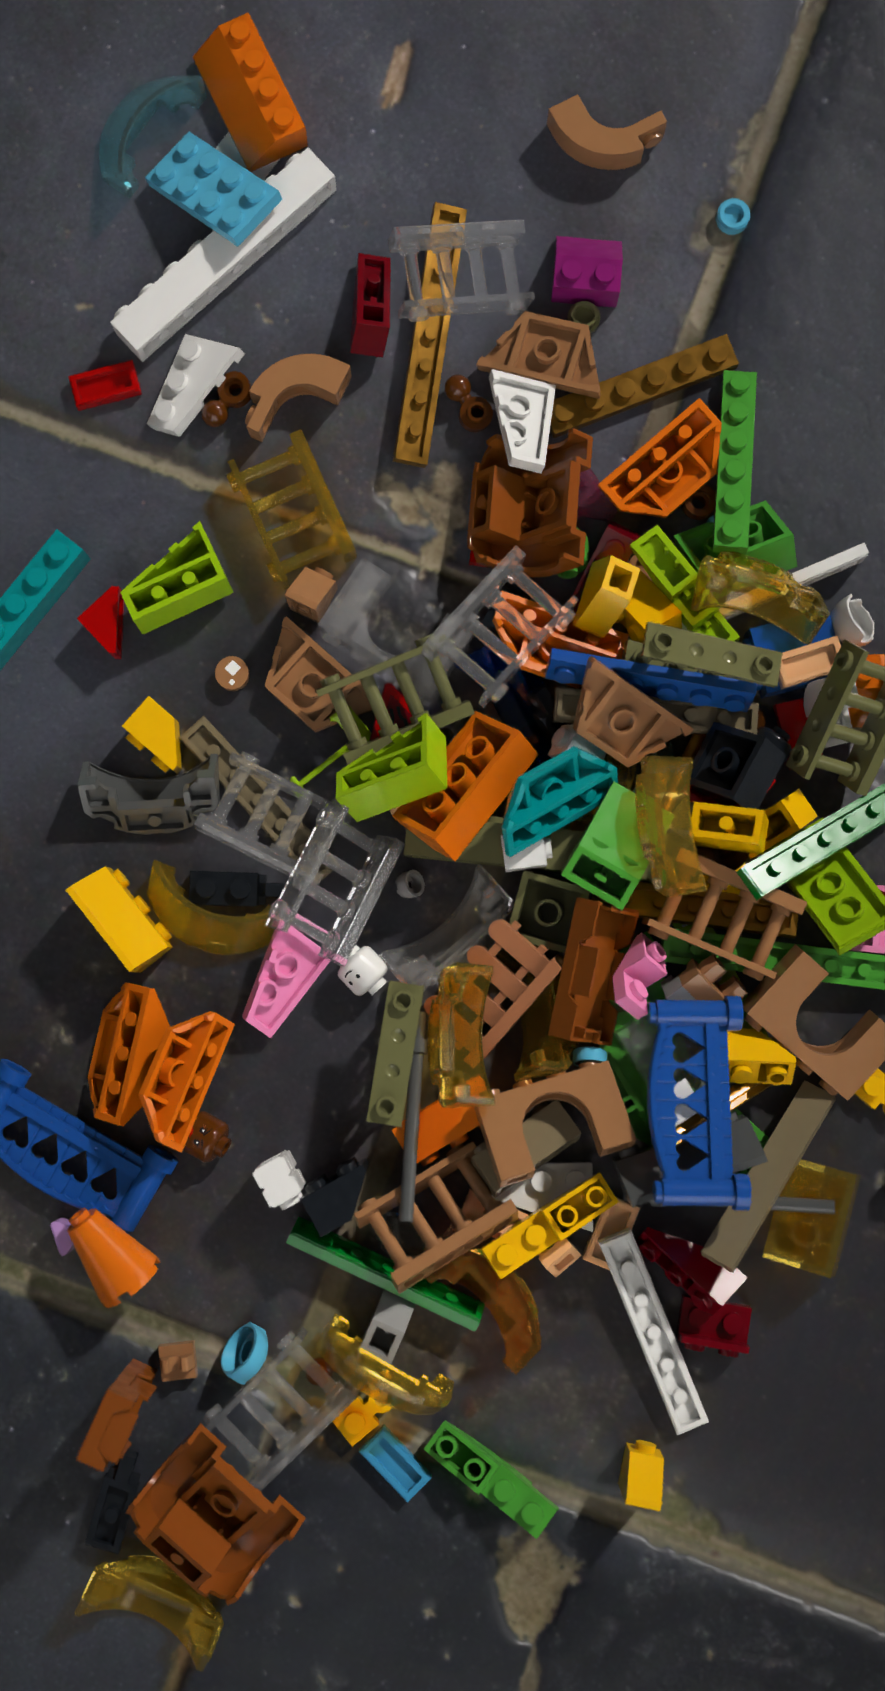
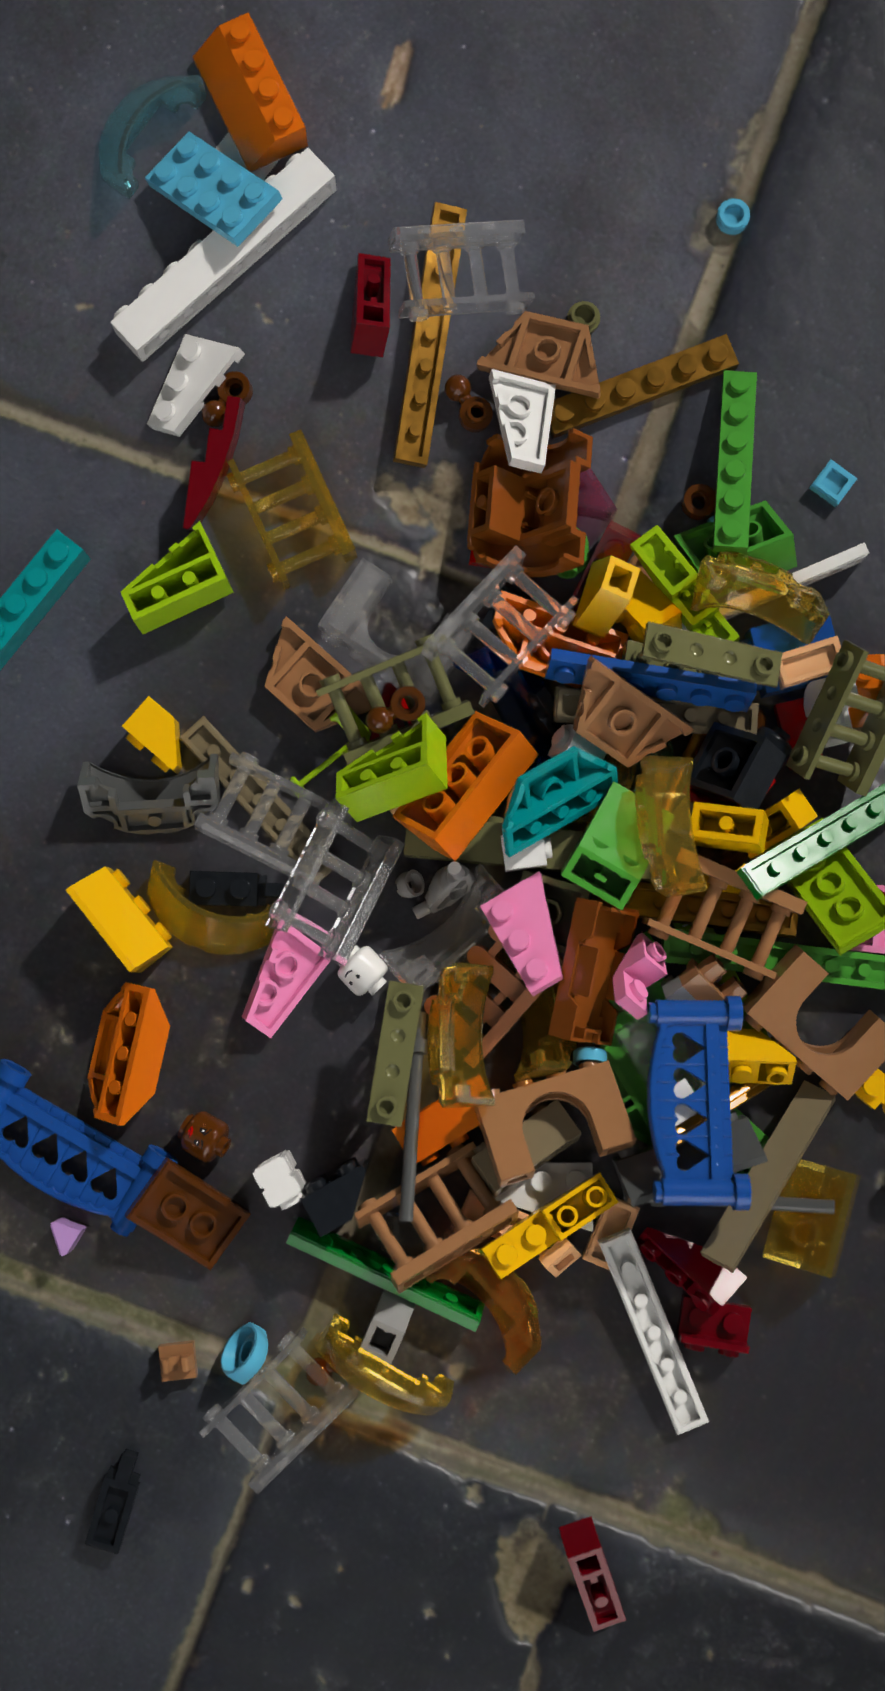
orange cone [67,1207,160,1308] -> none
red tile [68,360,142,411] -> none
clear yellow windscreen [73,1555,224,1672] -> none
dark orange piece [76,1358,158,1472] -> none
red slope [77,586,124,659] -> none
dark orange piece [126,1423,306,1605] -> none
orange wedge [138,1011,235,1153] -> none
medium nougat tile [215,656,250,691] -> none
medium nougat arch [245,354,352,442] -> none
medium nougat slope [285,567,338,624] -> none
yellow plate [330,1383,394,1447] -> none
dark azure tile [359,1424,432,1502] -> none
bright green slope [424,1420,559,1539] -> none
medium nougat arch [547,94,667,170] -> none
magenta slope [551,236,623,308] -> none
orange wedge [597,398,722,518] -> none
yellow slope [618,1440,664,1511] -> none
white hair [830,594,874,647] -> none
none -> reddish brown tile [125,1157,251,1271]
none -> dark red slope [183,396,246,532]
none -> reddish brown plate [366,685,425,734]
none -> light grey piece [412,862,475,919]
none -> bright pink wing [480,871,563,996]
none -> dark red slope [558,1516,626,1632]
none -> medium azure tile [809,459,858,508]

